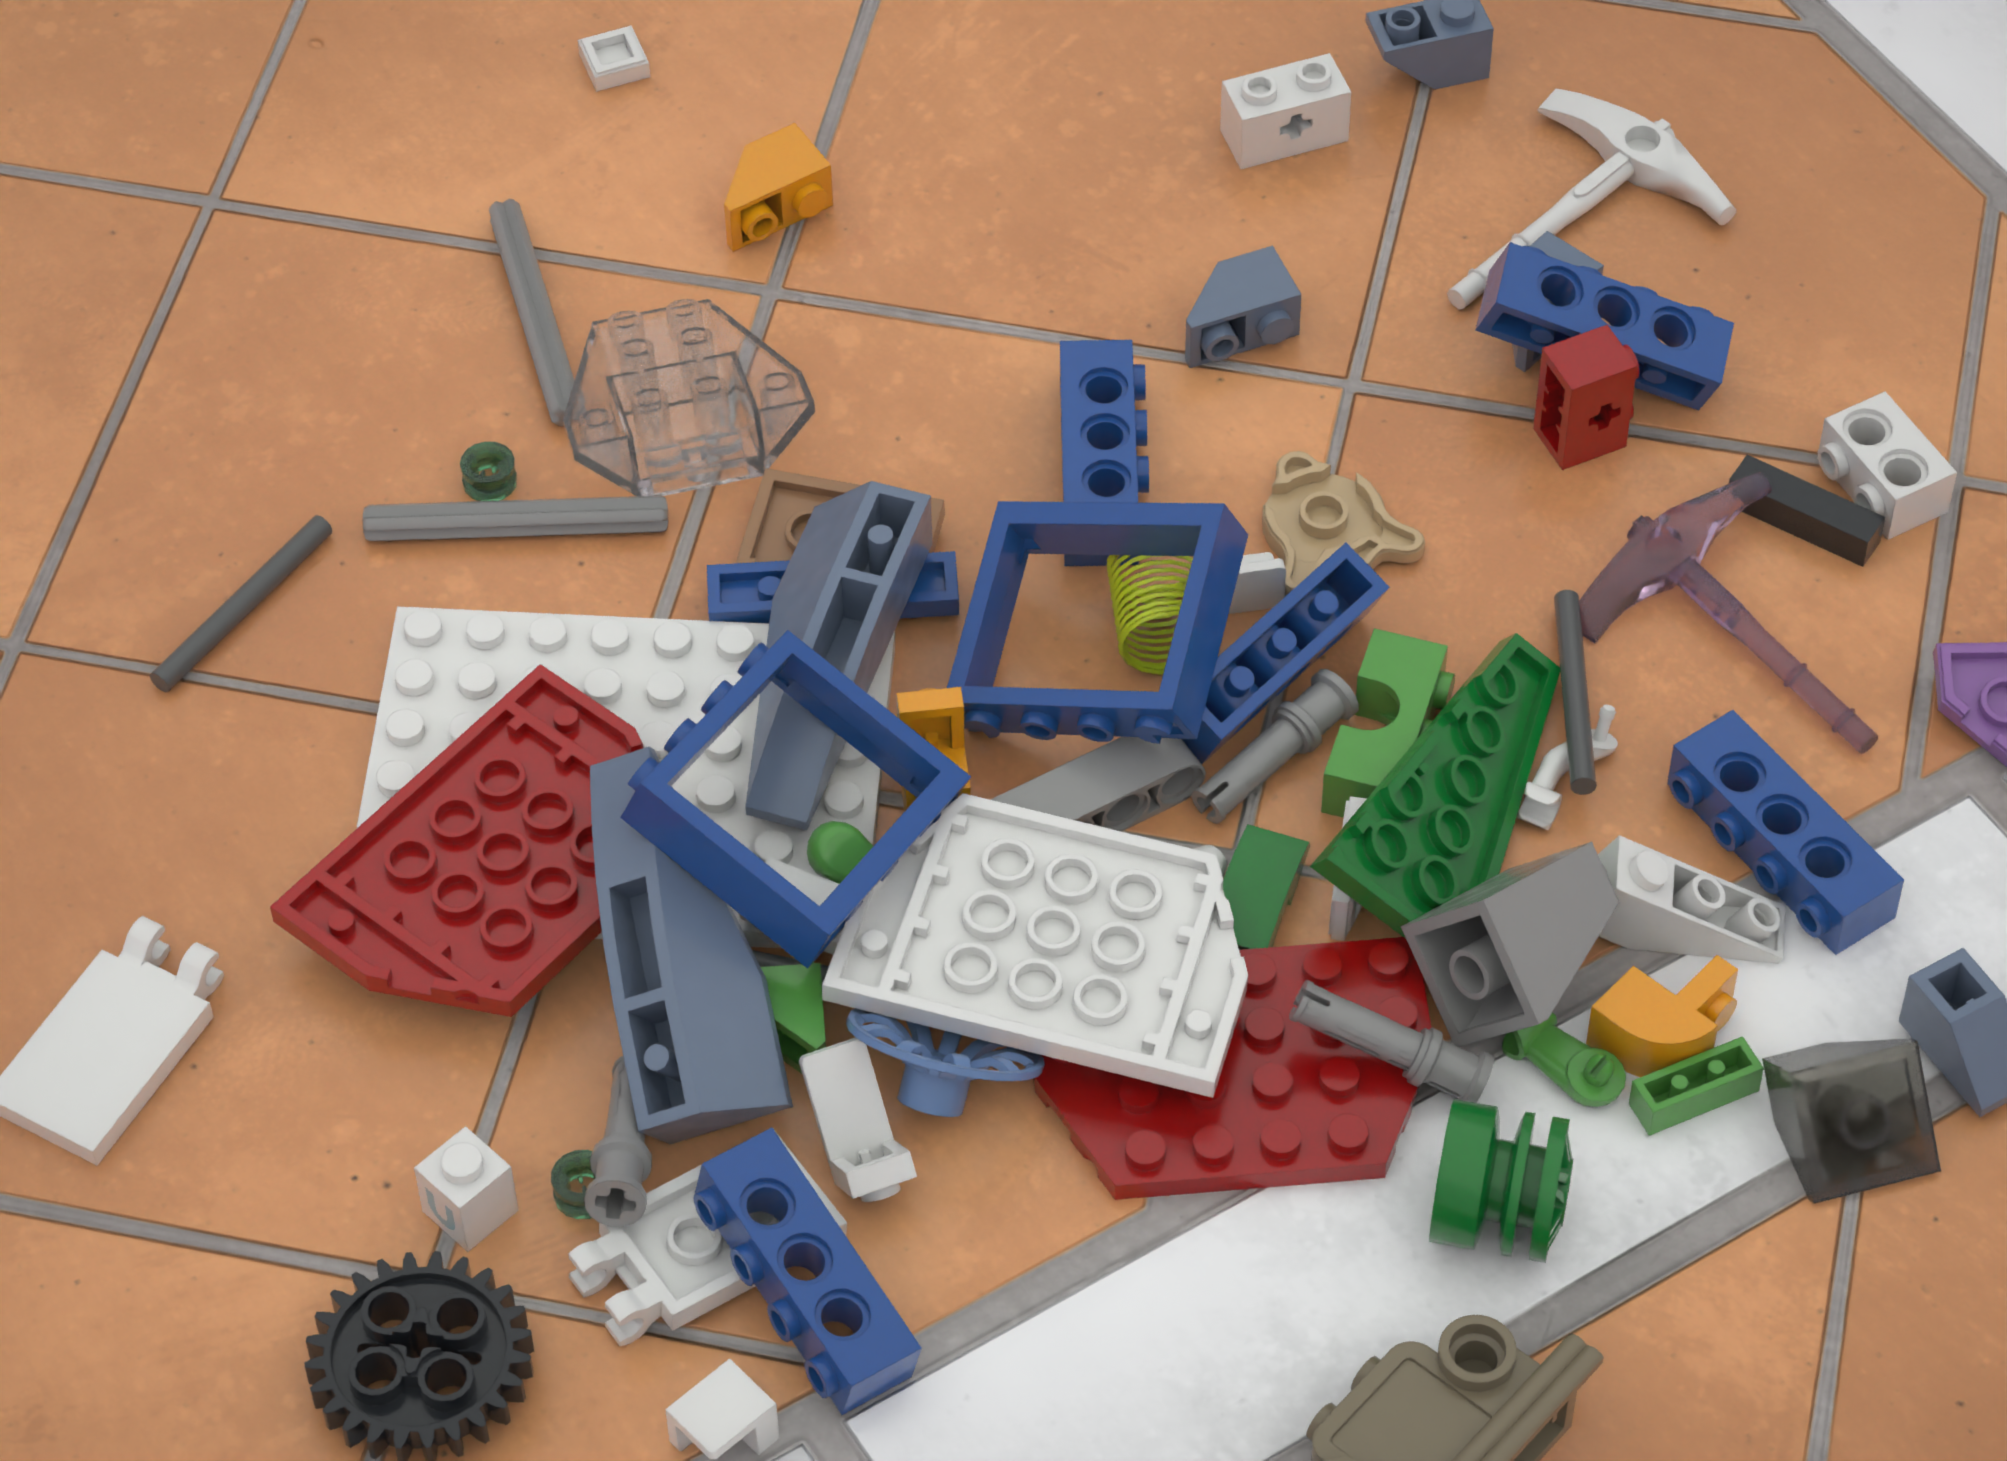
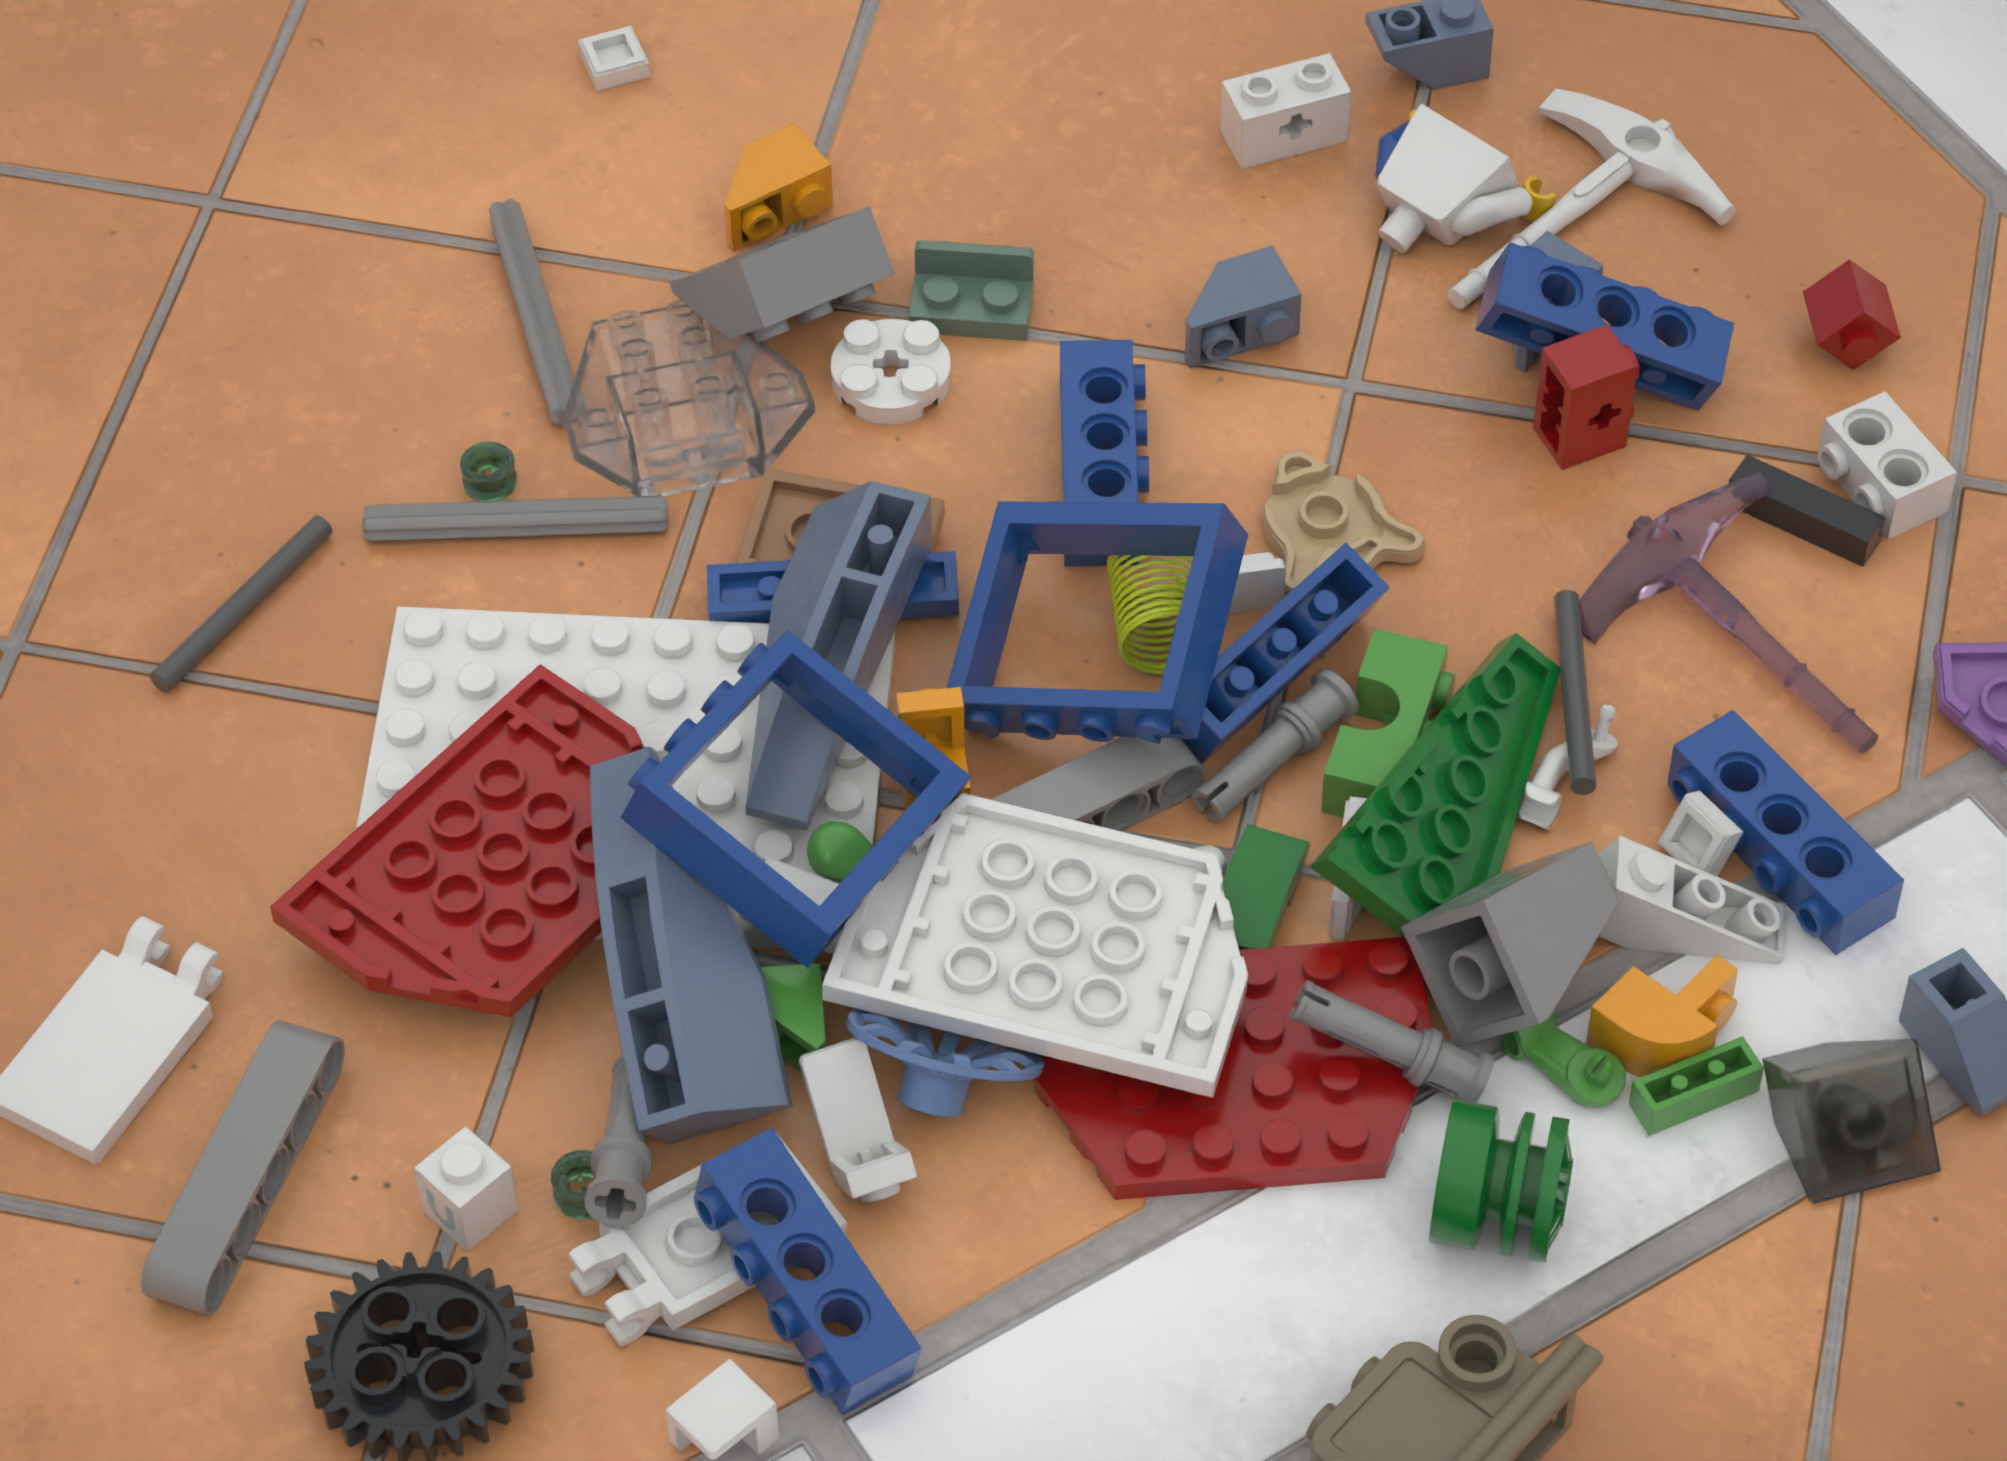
none -> light grey beam [141,1020,345,1315]
none -> light grey slope [669,207,895,342]
none -> white plate [831,319,951,425]
none -> sand green bracket [908,240,1034,341]
none -> white torso [1375,103,1557,254]
none -> white tile [1657,790,1743,876]
none -> red brick [1803,259,1901,370]

